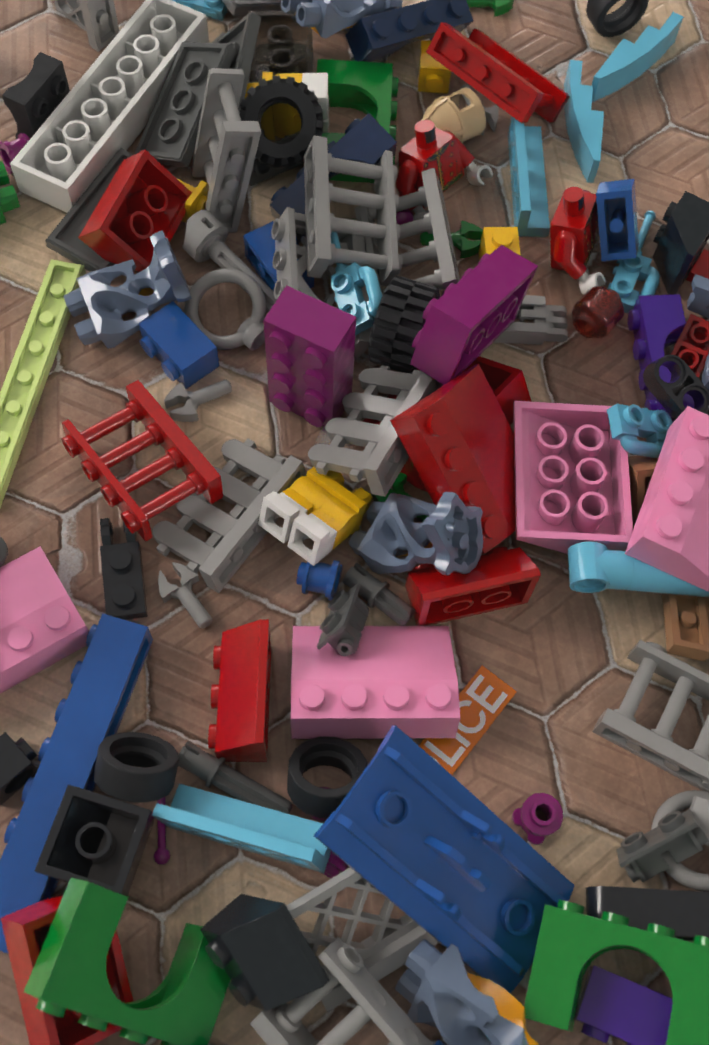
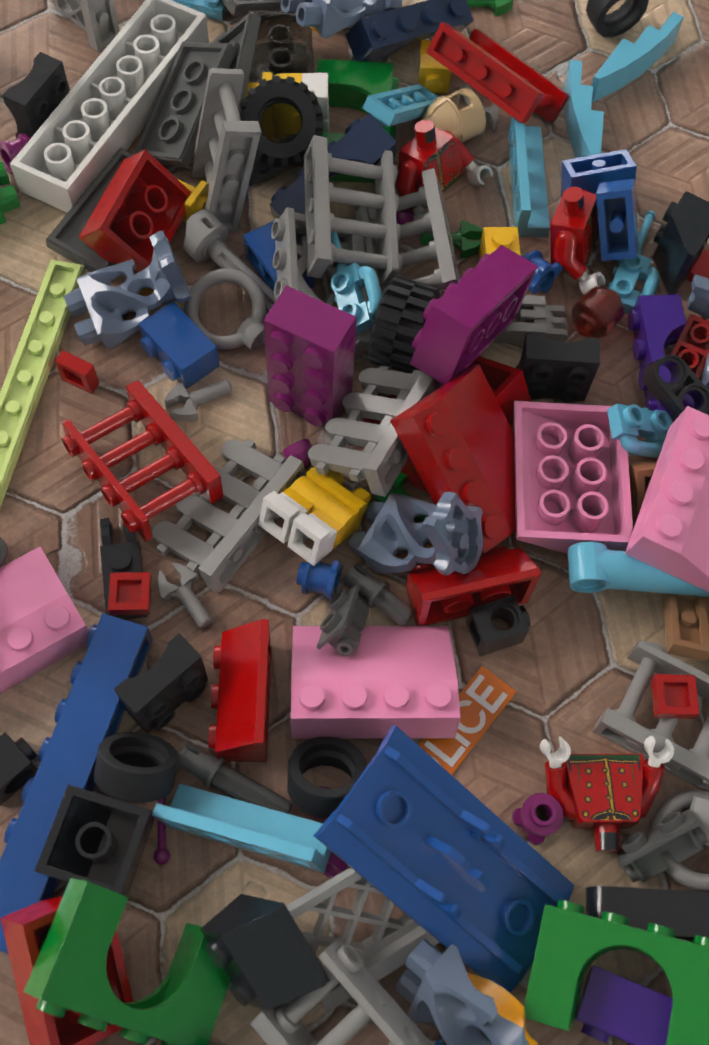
none -> red tile [55,350,100,394]
none -> red tile [108,572,152,615]
none -> black brick [114,633,208,734]
none -> magenta hinge [283,439,312,468]
none -> medium azure plate [362,84,439,127]
none -> black brick [465,595,530,657]
none -> black brick [516,333,600,402]
none -> blue brick [522,250,562,294]
none -> red torso [540,736,674,853]
none -> blue brick [561,149,637,197]
none -> red tile [651,674,699,719]

